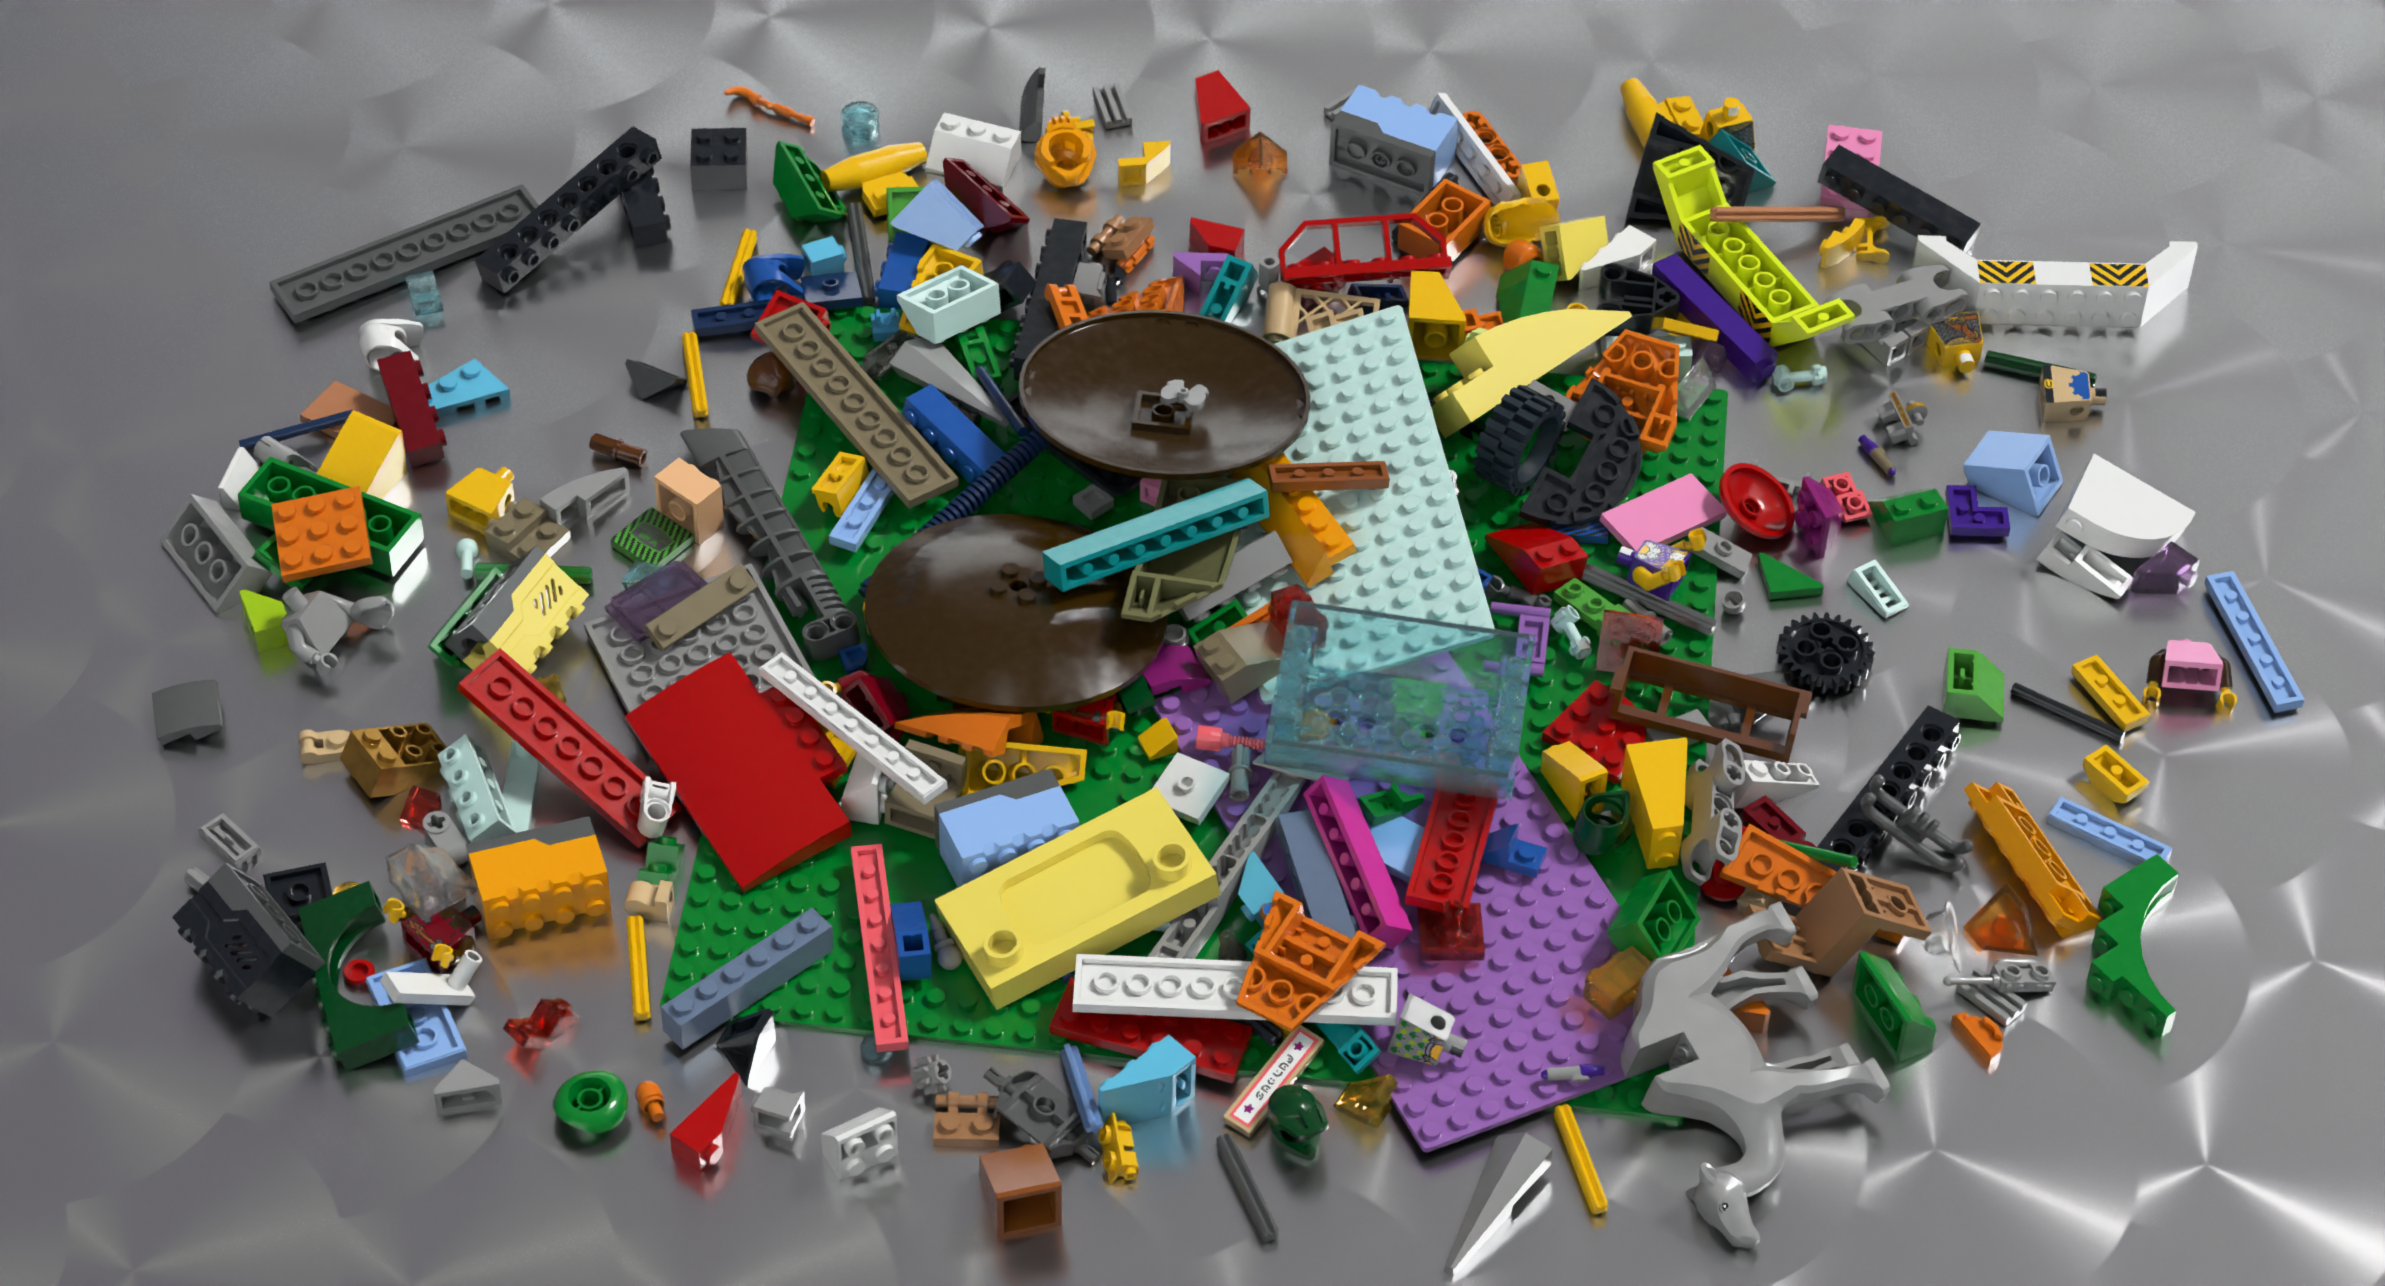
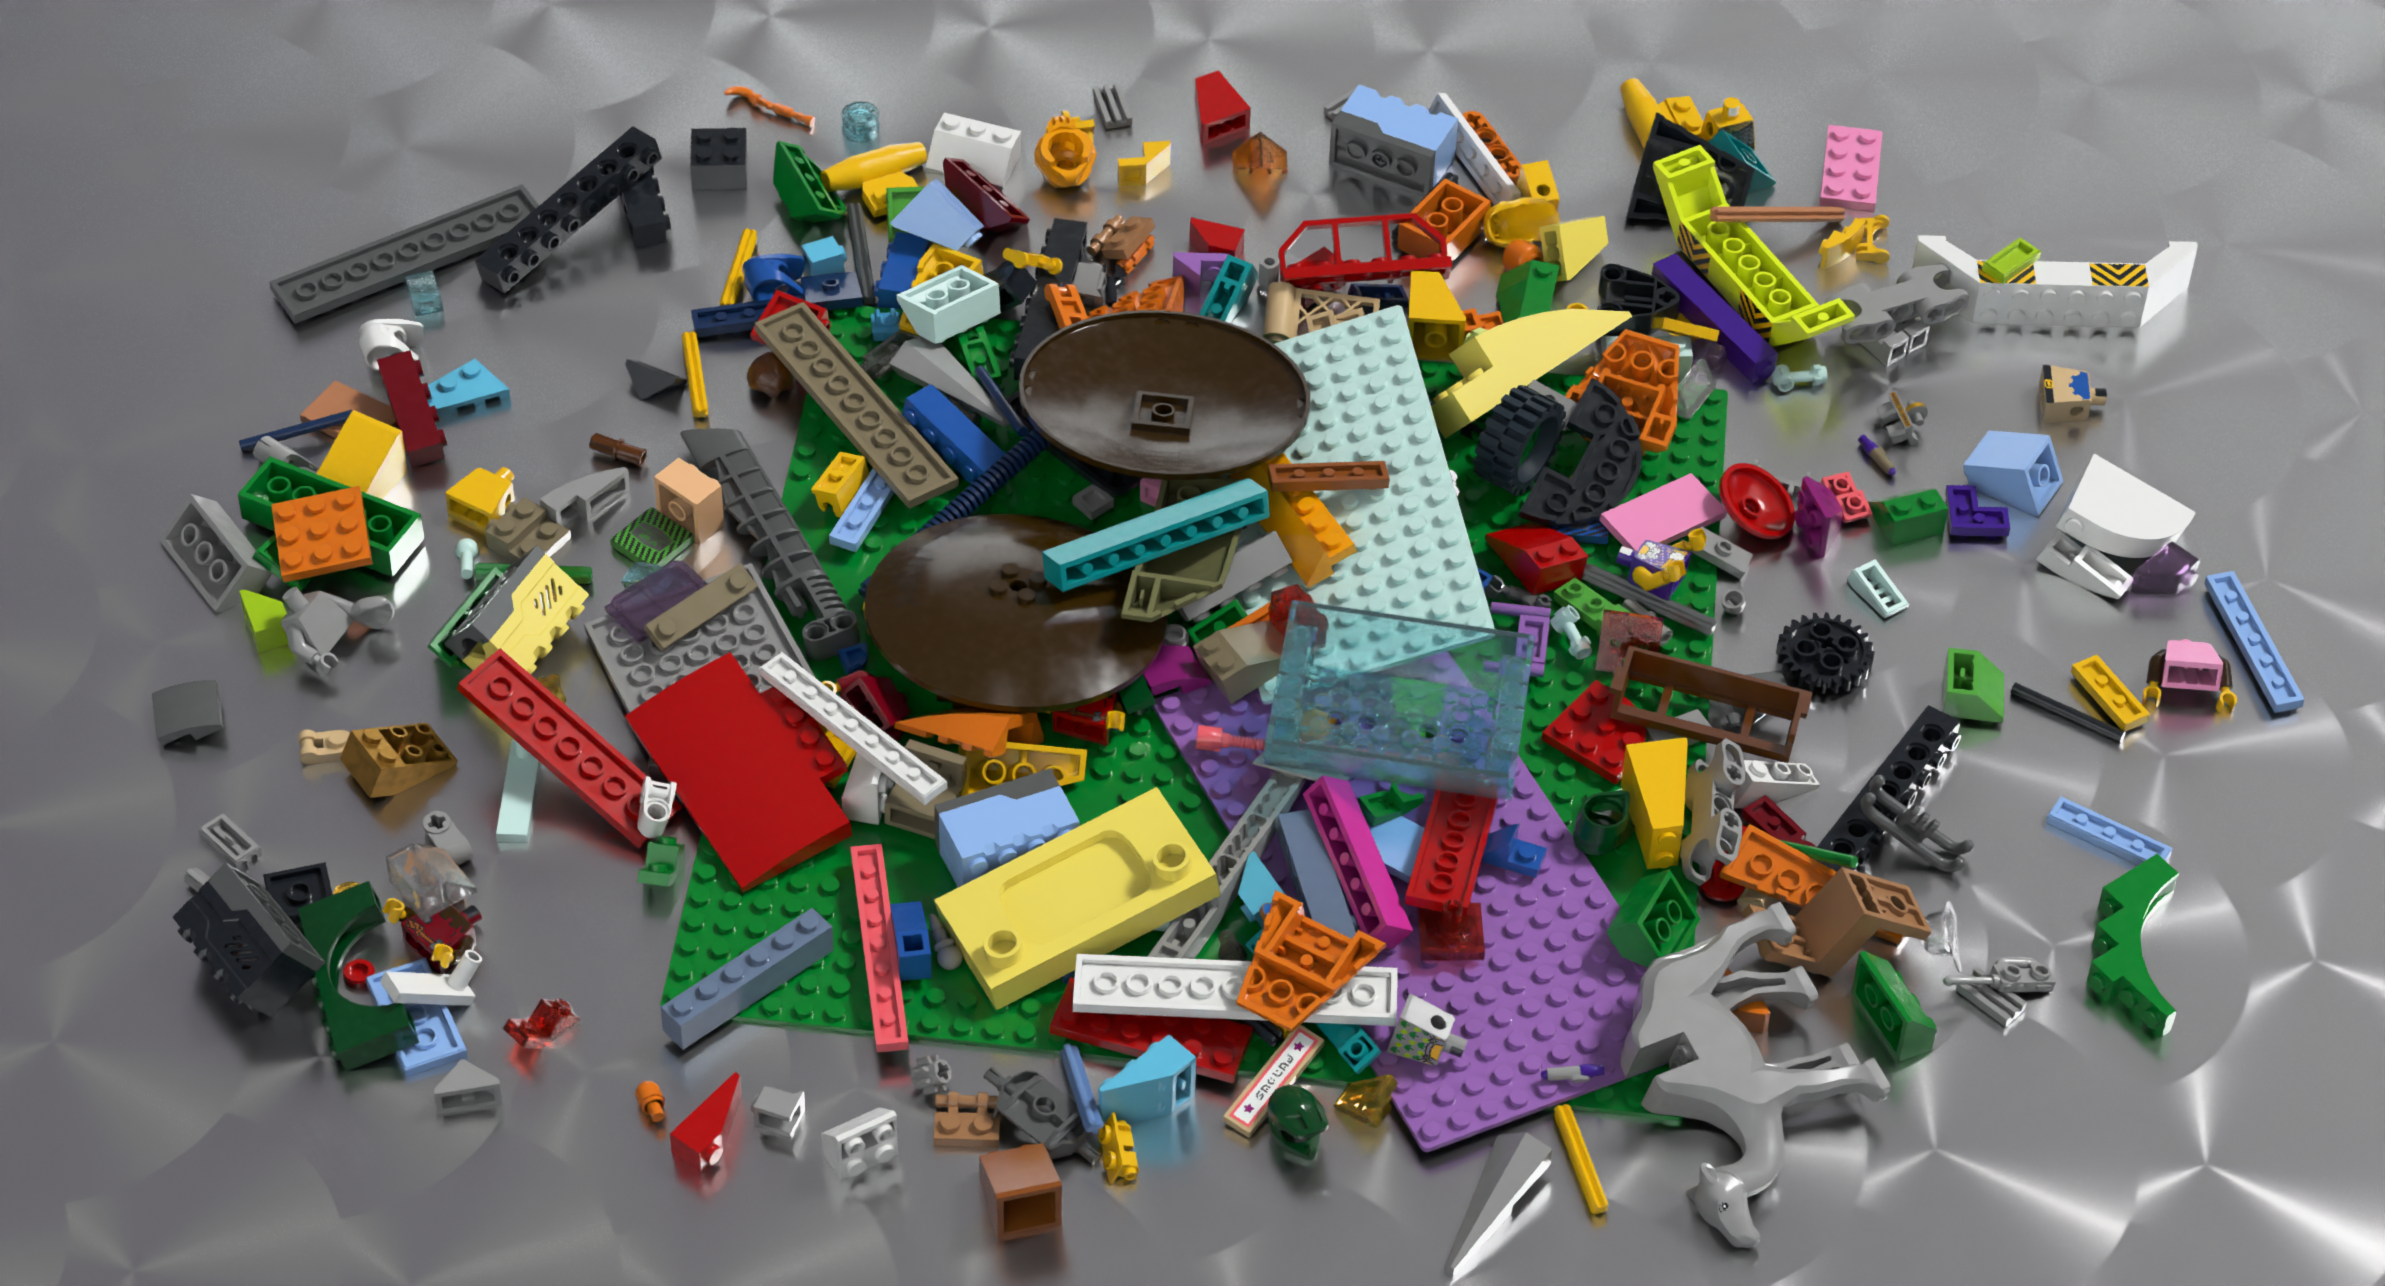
white slope [218,447,260,511] -> none
clear red slope [400,786,442,829] -> none
light aqua brick [438,734,517,844] -> none
light orange piece [466,816,612,941] -> none
green hat [553,1070,628,1133] -> none
tan leg [623,880,674,923] -> none
yellow axle [626,915,651,1021] -> none
black slope [716,1008,775,1087] -> none
clear light blue tile [860,1034,893,1067] -> none
dark grey slope [1019,67,1046,143] -> none
yellow slope [1137,717,1178,761] -> none
white plate [1151,752,1231,825] -> none
light grey piece [1160,380,1209,412] -> none
dark grey axle [1216,1133,1279,1242] -> none
light grey axle [1228,744,1252,802] -> none
yellow slope [1540,741,1608,821] -> none
white slope [1578,225,1657,291] -> none
clear yellow brick [1583,946,1651,1021] -> none
green tile [1757,553,1824,600] -> none
black brick [1817,145,1981,253] -> none
torso [1926,311,1983,373] -> none
orange tile [1951,1012,2003,1066] -> none
light orange slope [1963,782,2103,939] -> none
clear orange slope [1963,883,2038,956] -> none
dark green axle [1984,350,2097,388] -> none
yellow slope [2082,745,2149,803] -> none
none -> yellow piece [1003,248,1063,275]
none -> lime tile [1982,237,2041,284]

